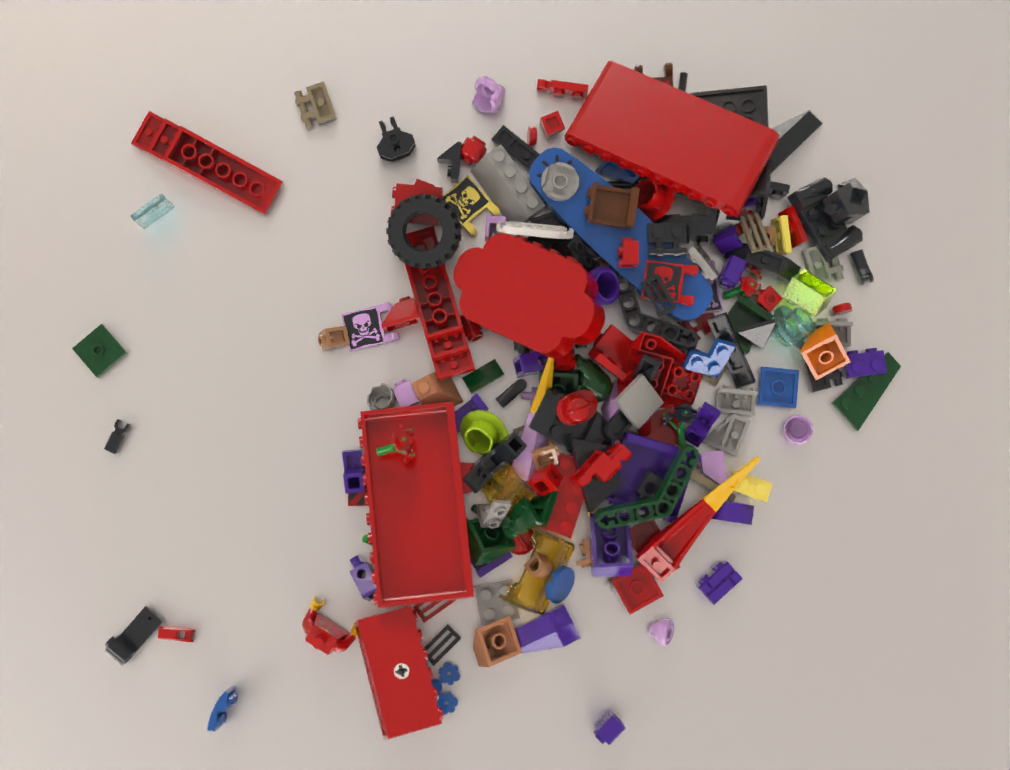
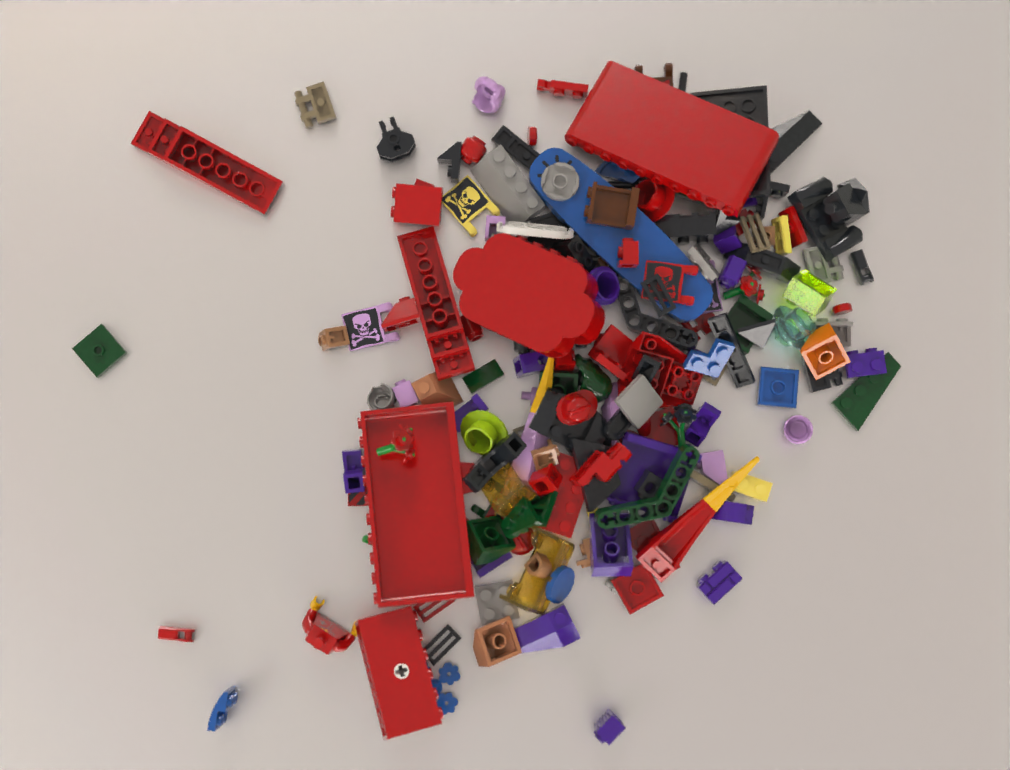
black bar [104,419,131,454] -> none
black door [105,606,163,666] -> none
clear light blue tile [131,194,175,229] -> none
torso [350,555,377,601] -> none
black tyre [386,194,462,268] -> none
light grey bracket [475,501,512,528] -> none
black bar [495,379,527,408] -> none
red panel [540,111,565,140] -> none
black plate [647,223,688,258] -> none
lavender brick [649,619,674,646] -> none
light grey wing [702,414,751,456] -> none
light grey bracket [715,385,758,416] -> none
red bracket [757,286,783,312] -> none

